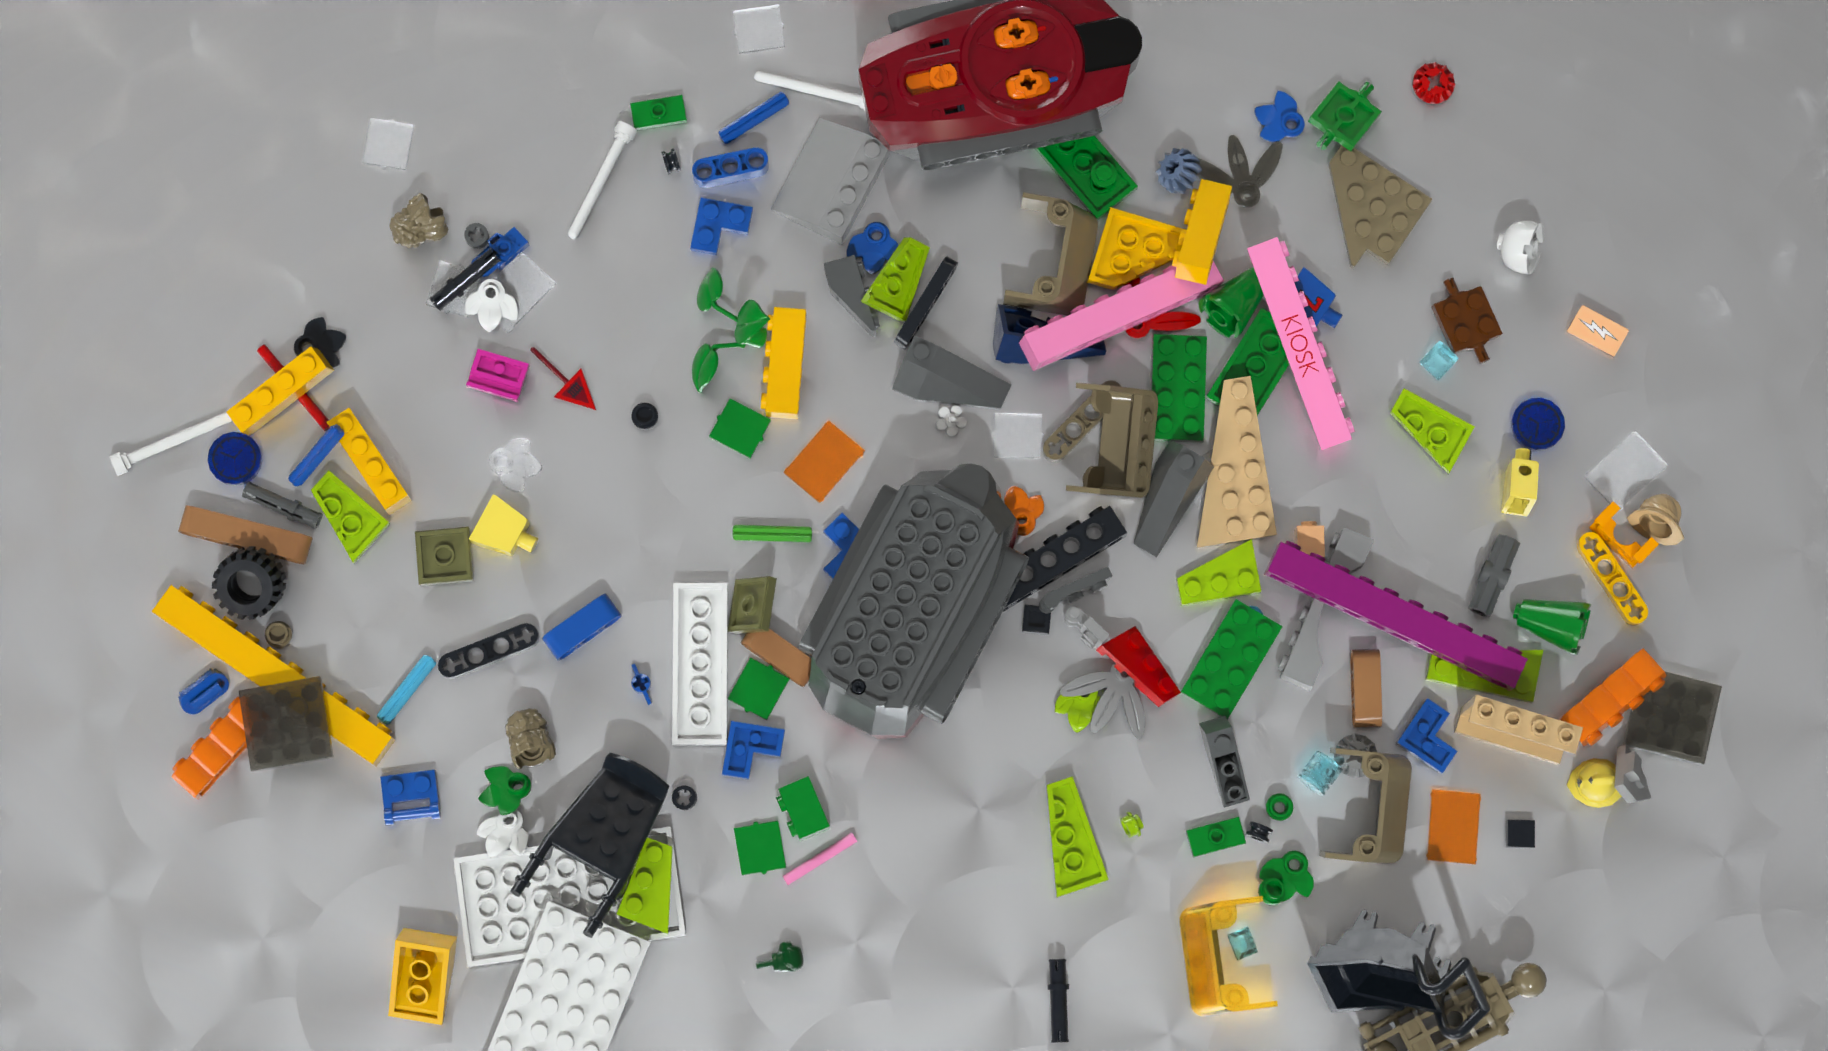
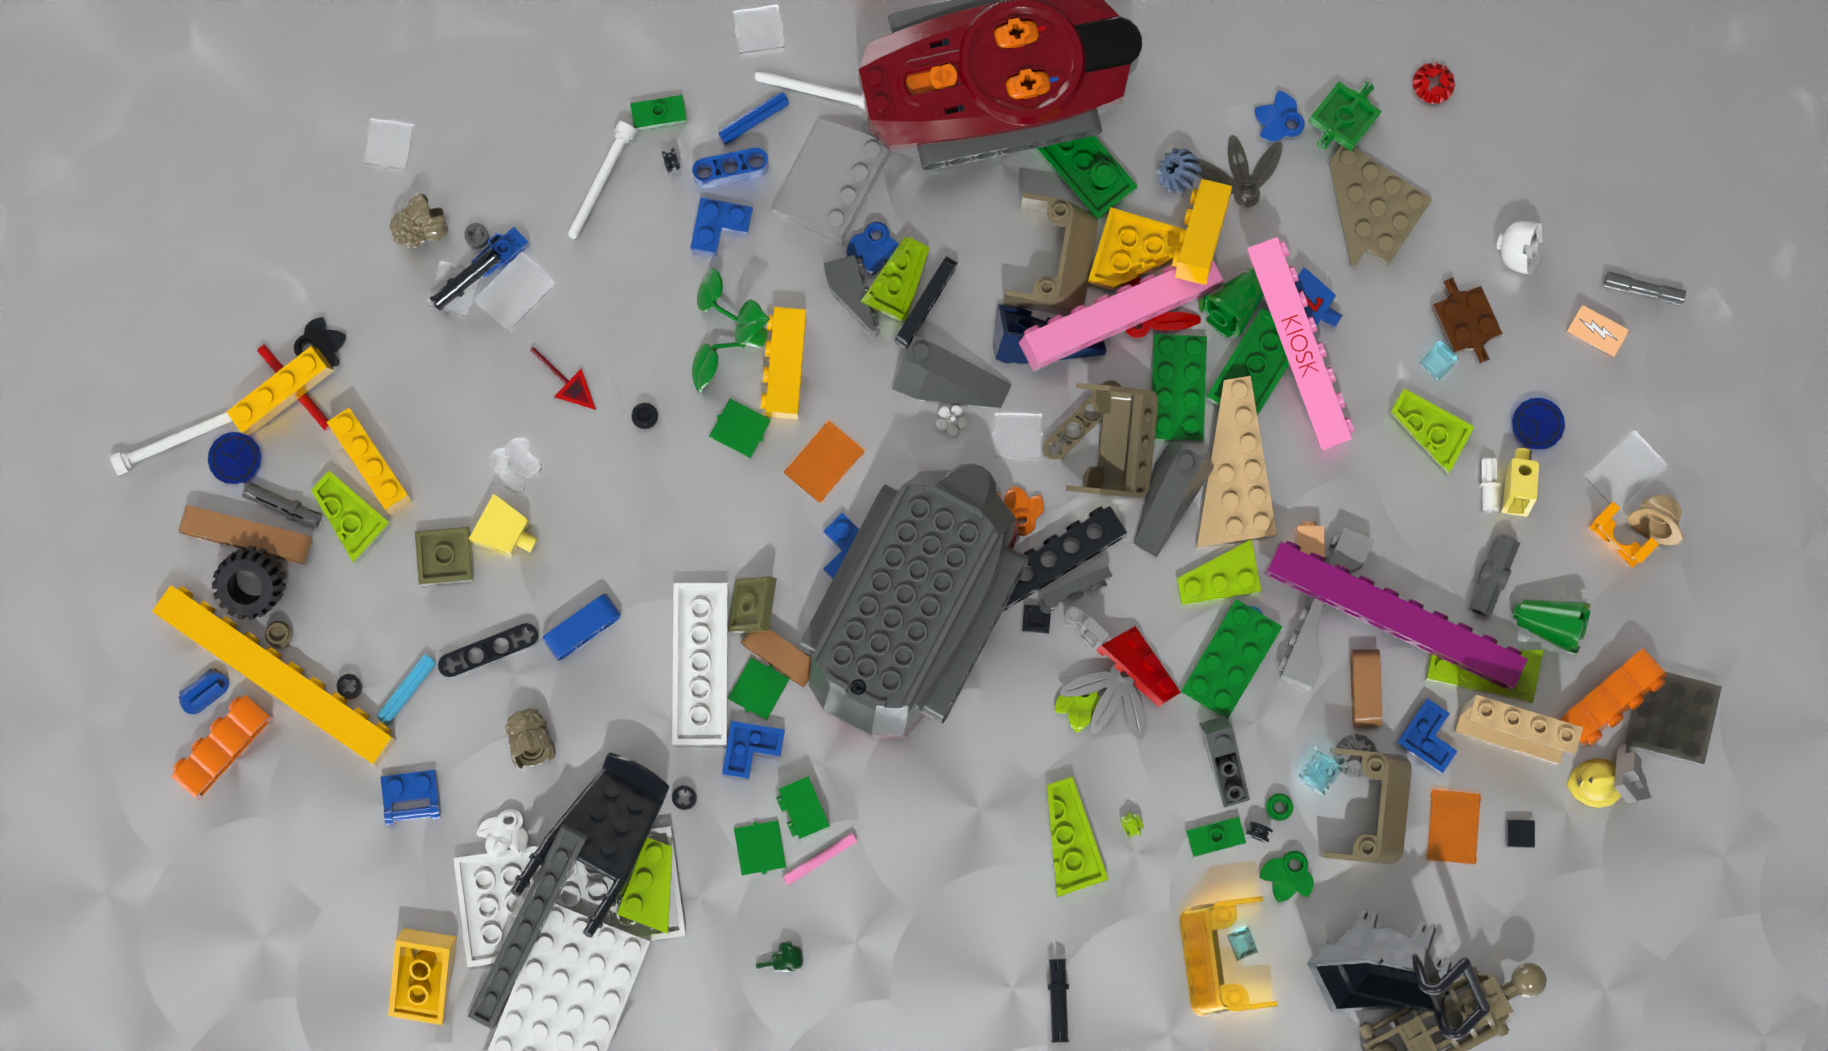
clear smoke plate [239,676,334,772] -> none
blue axle [288,424,344,487] -> none
white plate [465,278,518,332] -> none
dark pink plate [466,349,530,402] -> none
green plate [478,766,532,815] -> none
blue piece [631,664,652,705] -> none
bright green axle [732,525,812,542] -> none
green plate [1258,878,1285,905] -> none
yellow beam [1577,532,1648,625] -> none
none -> black bush [336,674,362,700]
none -> dark grey tile [467,824,588,1029]
none -> white axle [1479,458,1501,512]
none -> dark grey piece [1604,271,1686,306]

